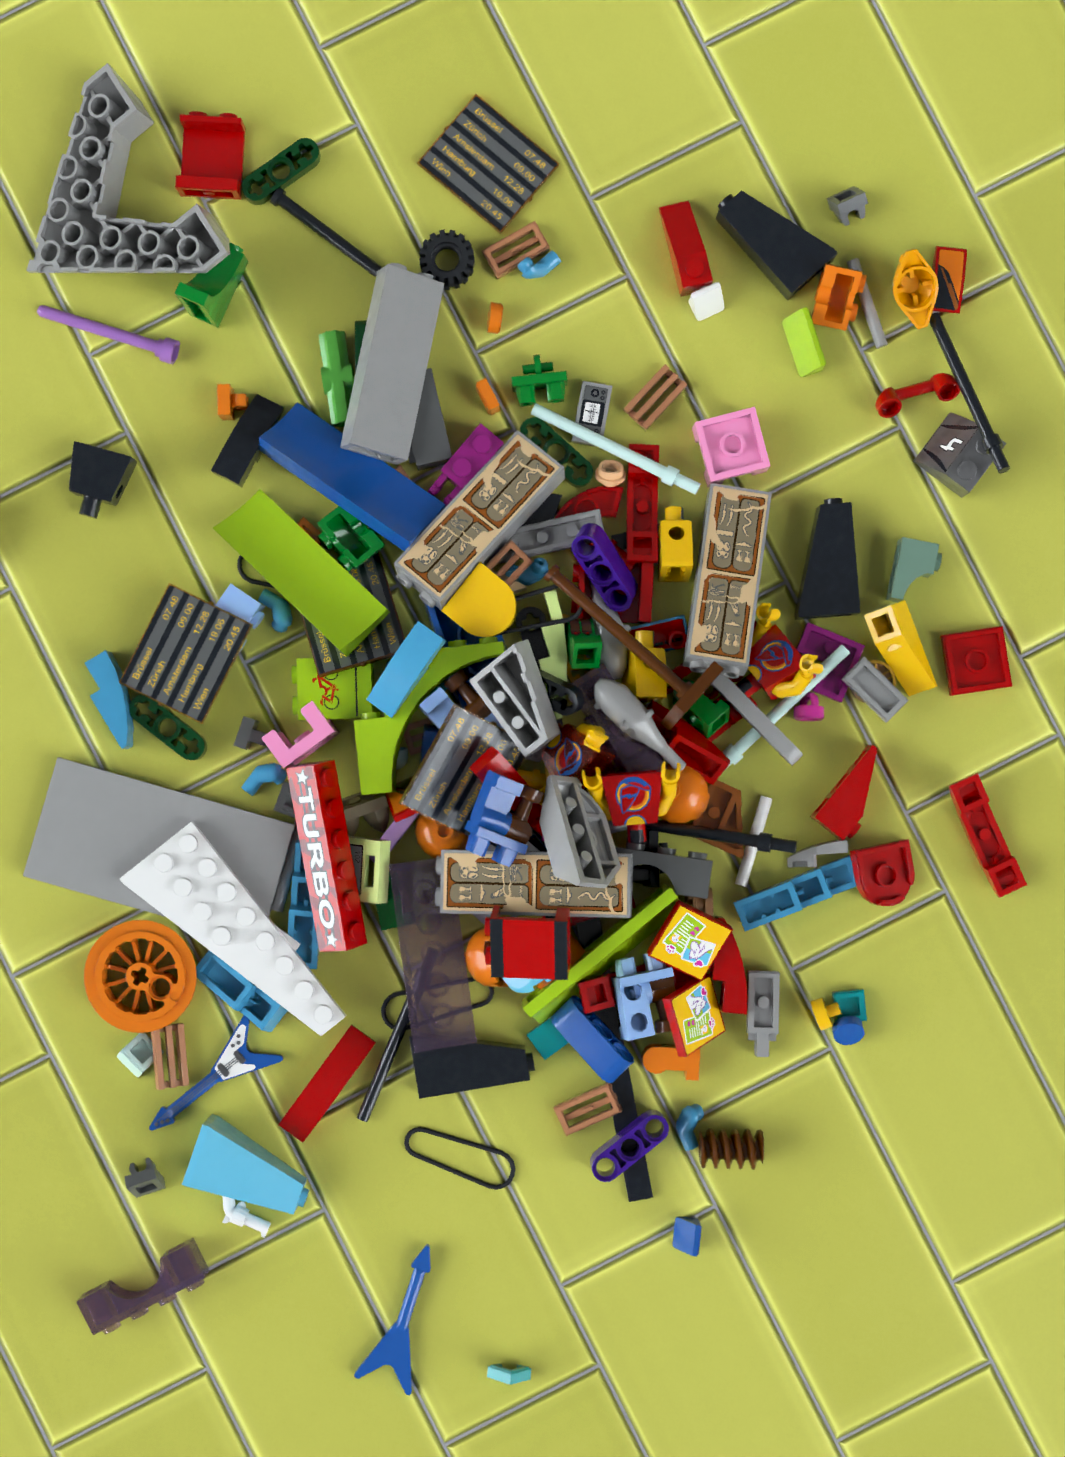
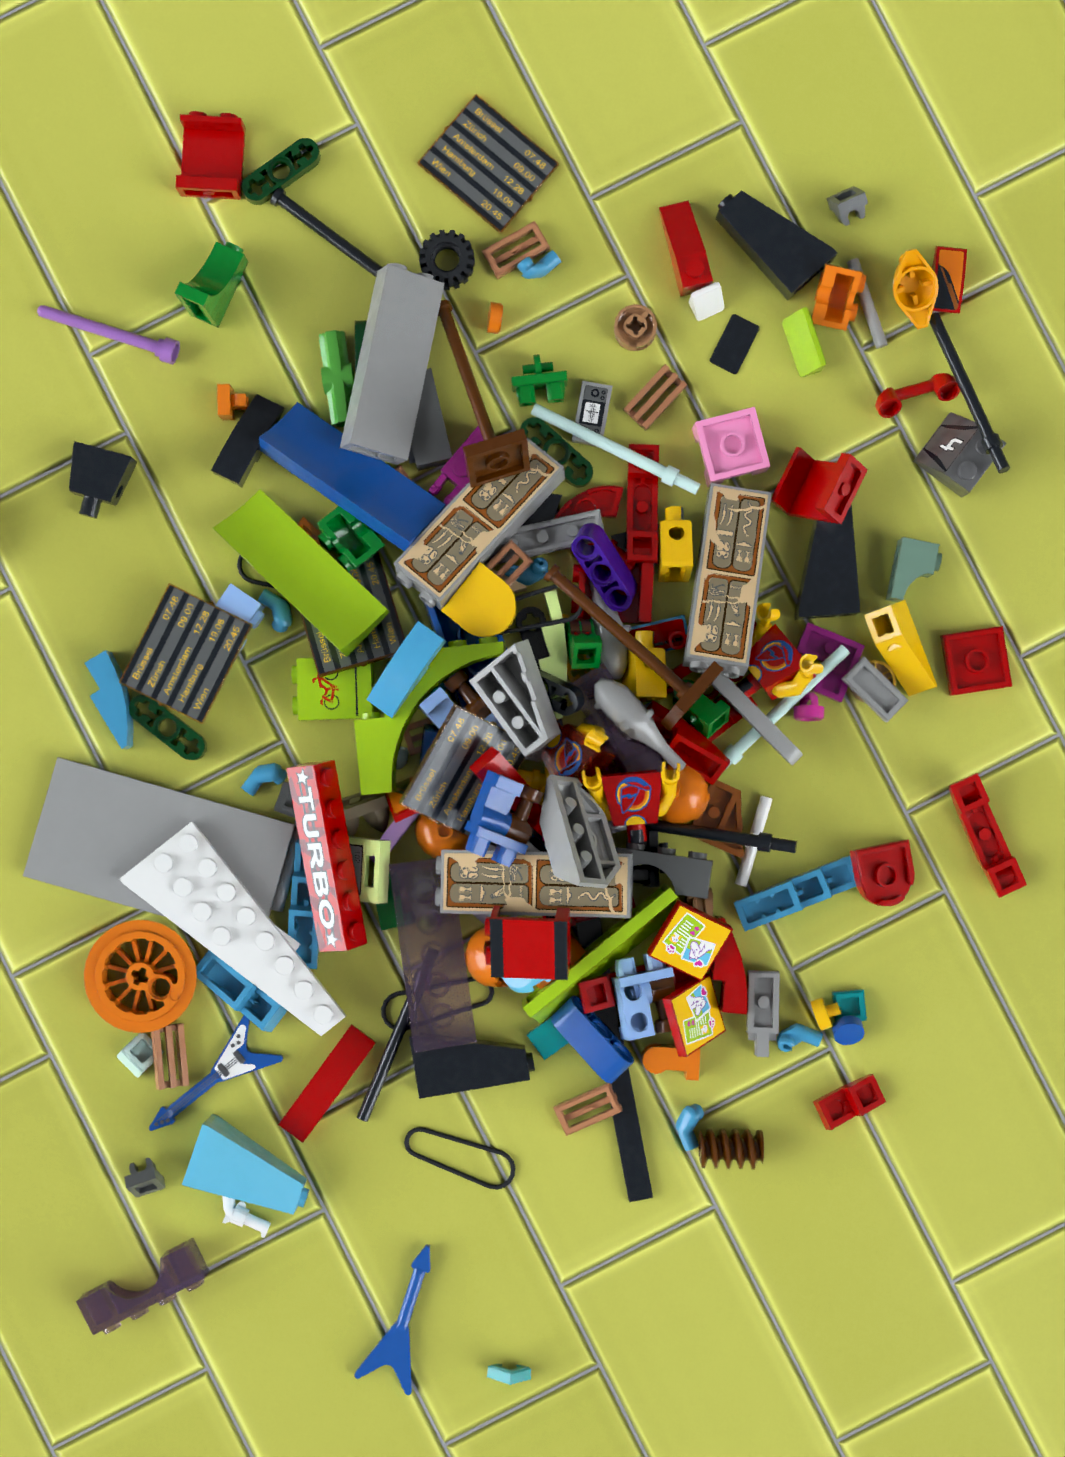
light grey wedge [26,63,230,273] -> none
dark grey tile [234,716,267,750] -> none
bright pink panel [261,701,340,769] -> none
orange tile [476,378,500,415] -> none
dark purple beam [590,1110,669,1182] -> none
light nougat plate [595,460,626,487] -> none
slope [672,1216,702,1257] -> none
light grey slope [787,840,848,868] -> none
red slope [810,745,878,840] -> none
none -> reddish brown tile [438,300,530,488]
none -> medium nougat wheel [614,304,657,351]
none -> black sticker [710,314,759,374]
none -> red panel [771,447,868,524]
none -> dark azure arm [777,1023,823,1052]
none -> red slope [813,1074,886,1130]

